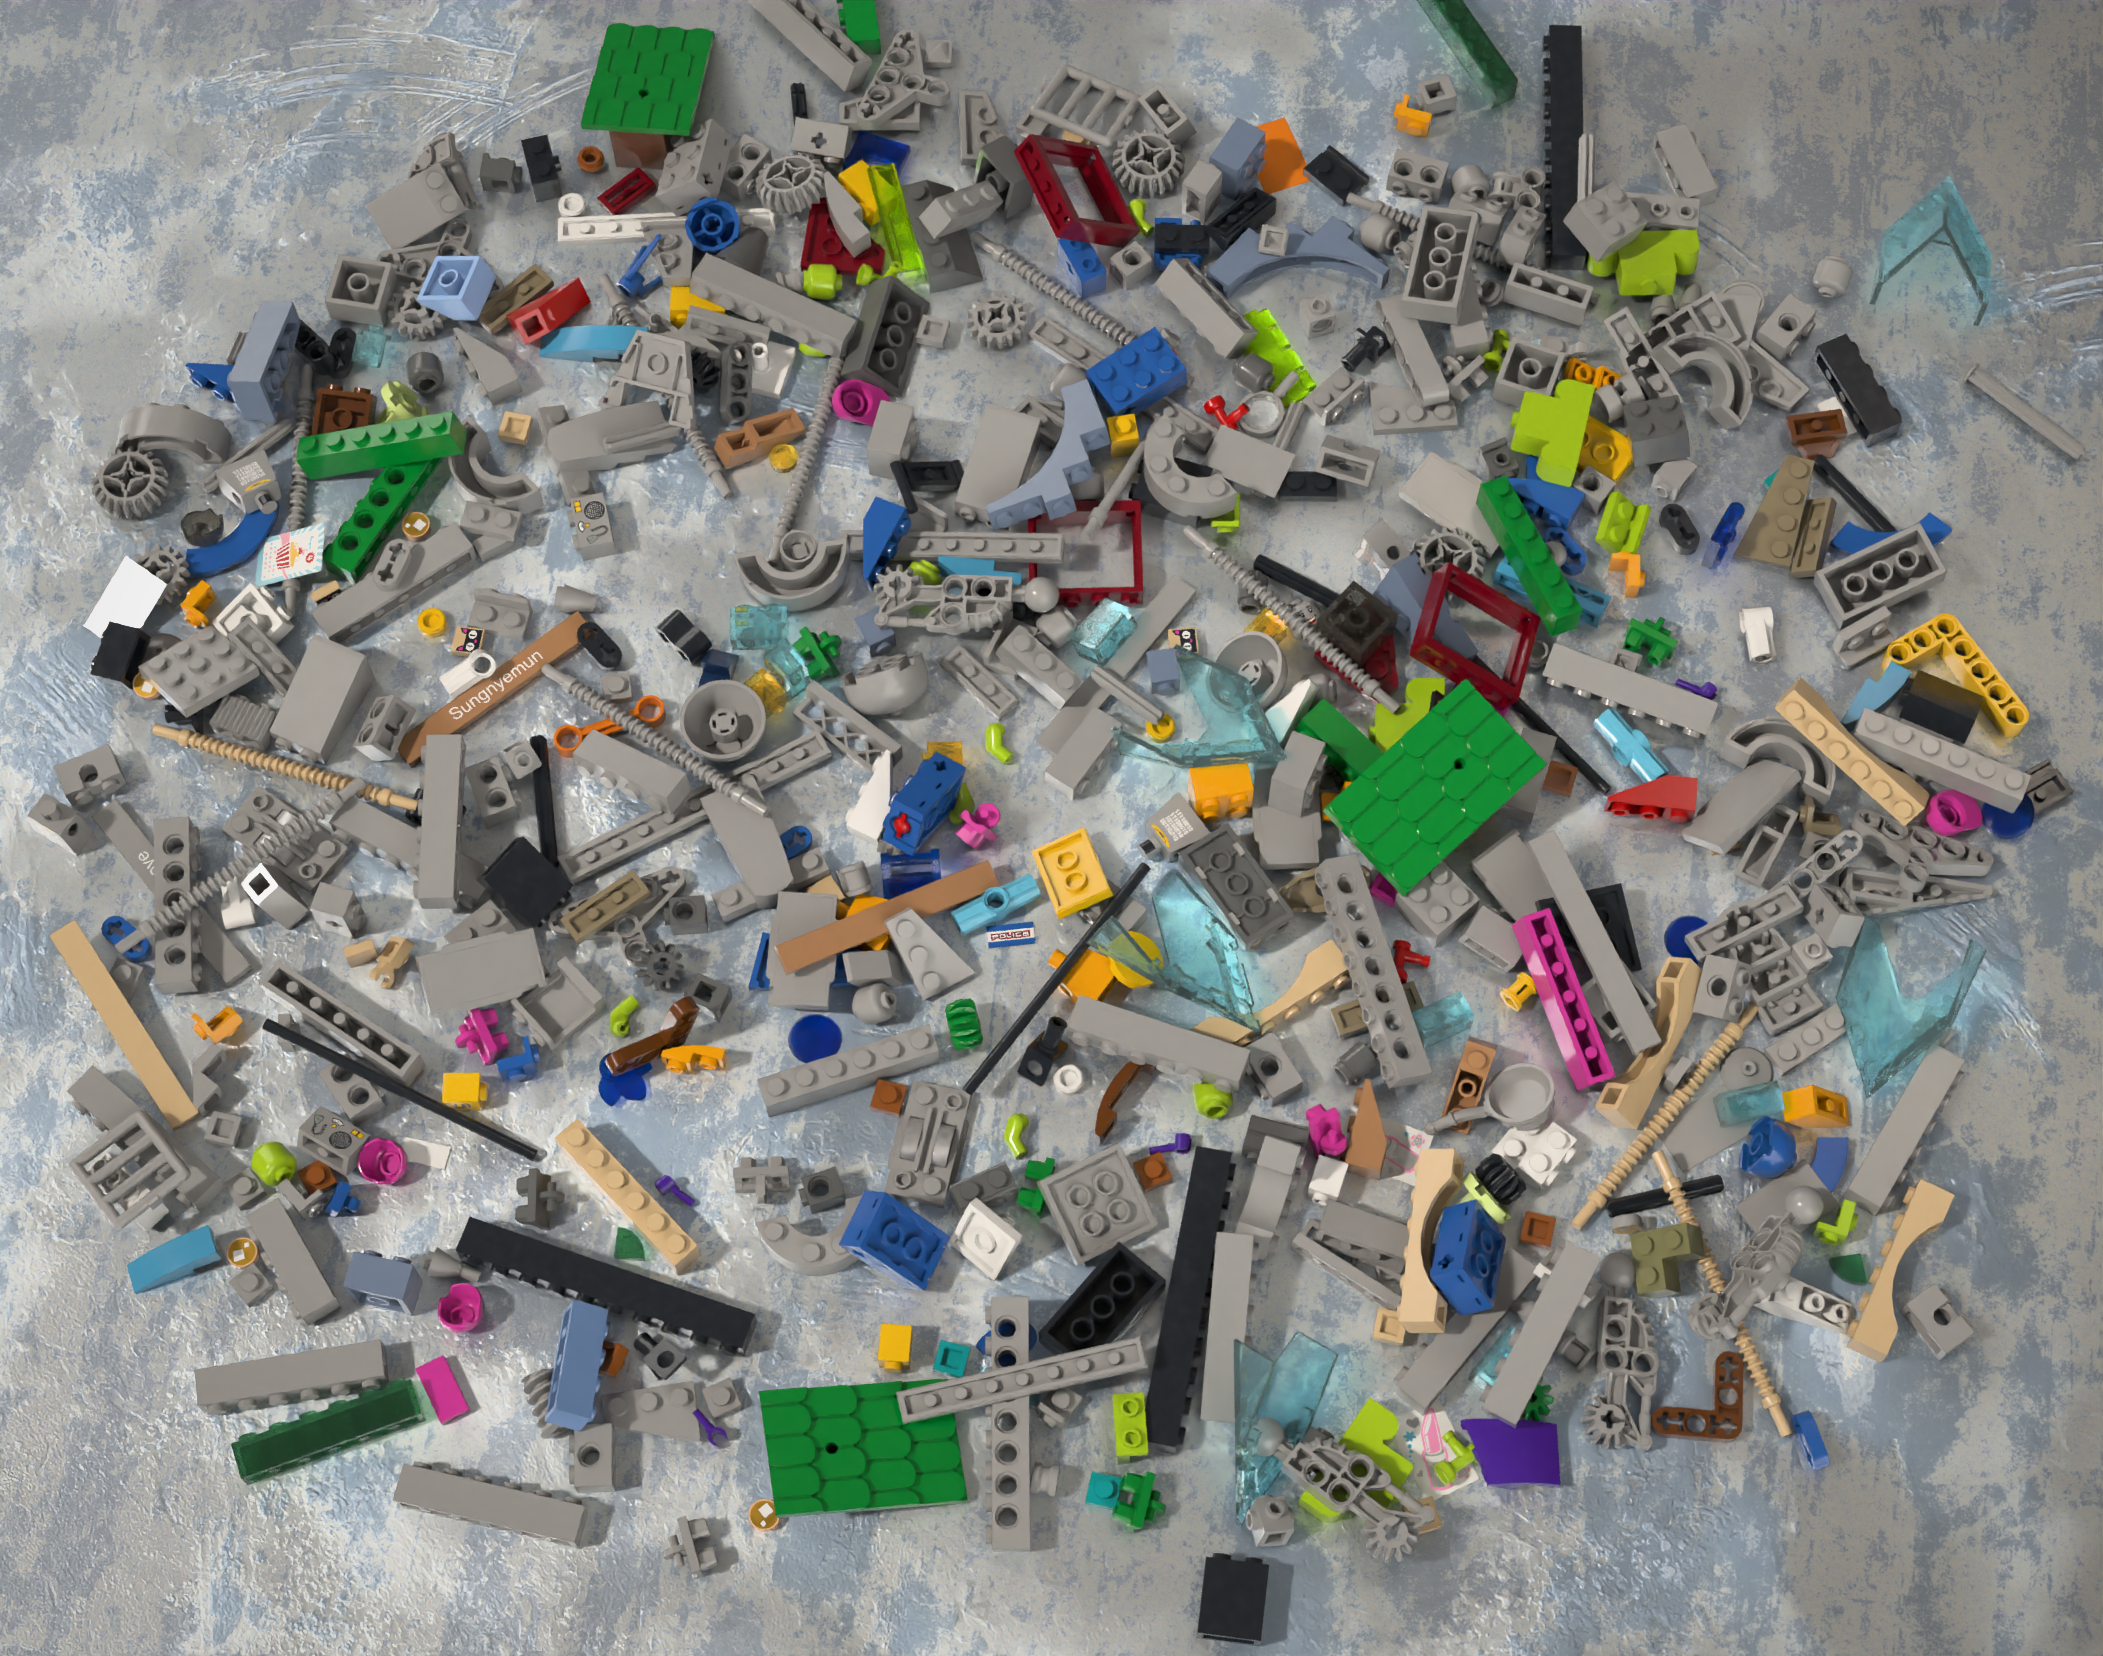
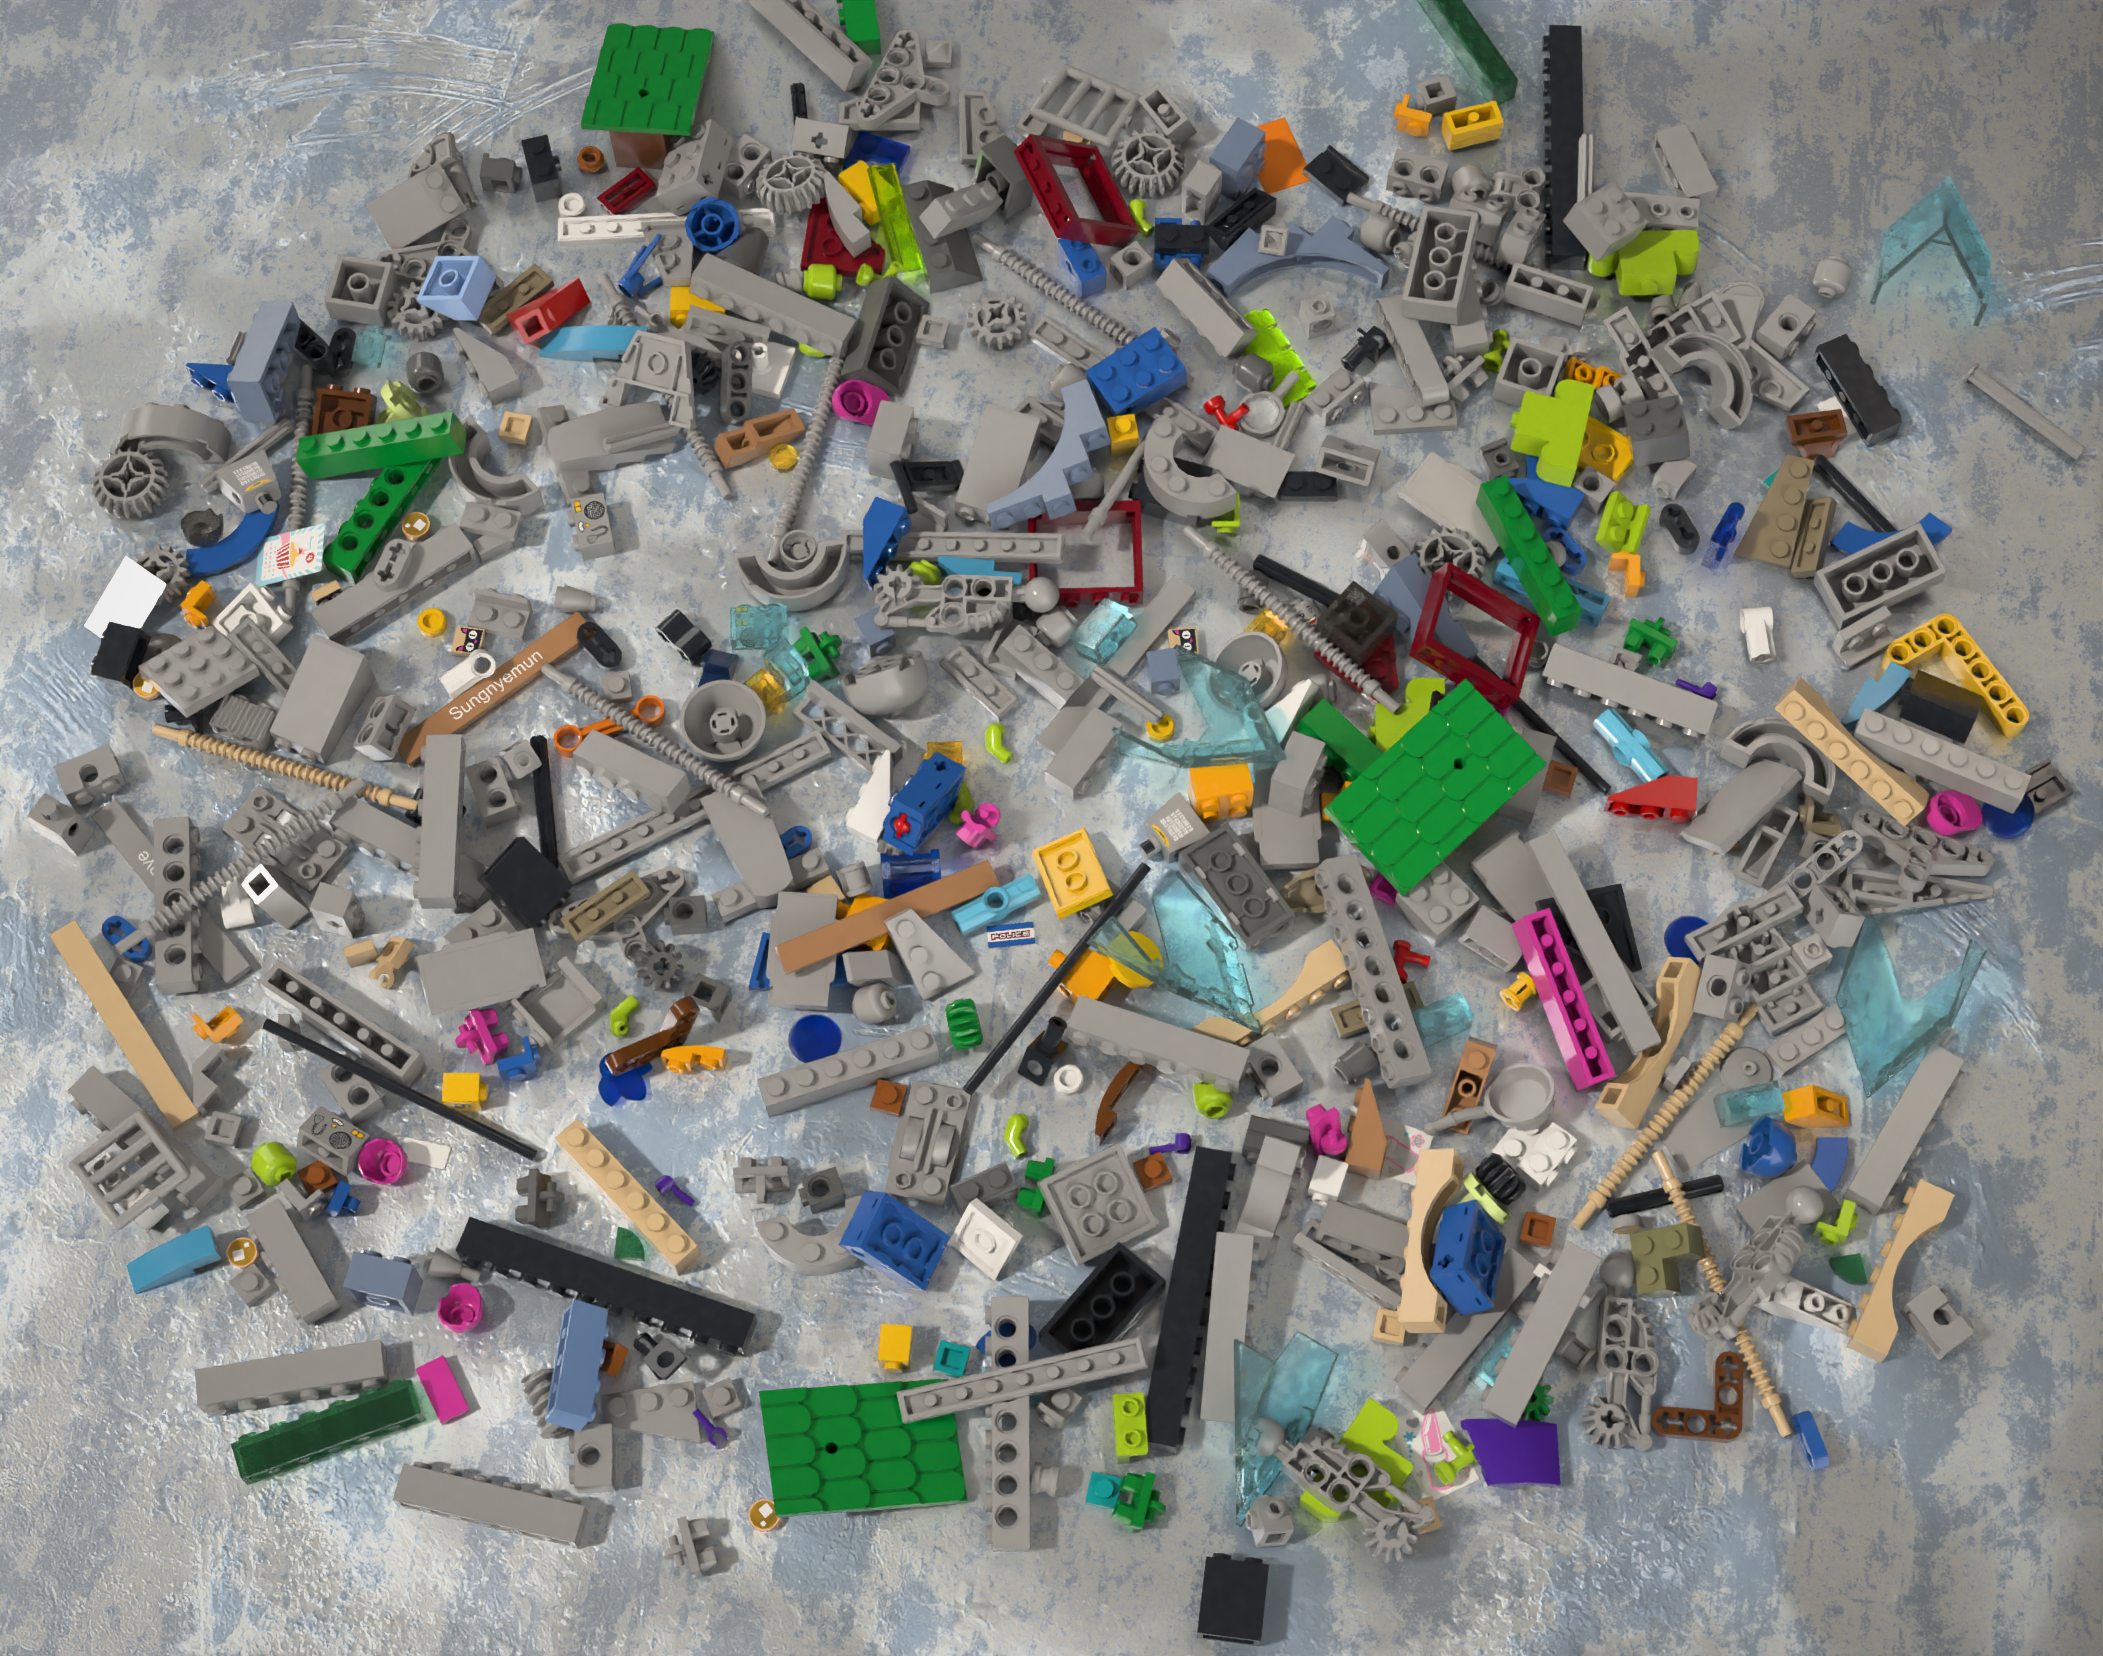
none -> yellow brick [1441,100,1503,151]

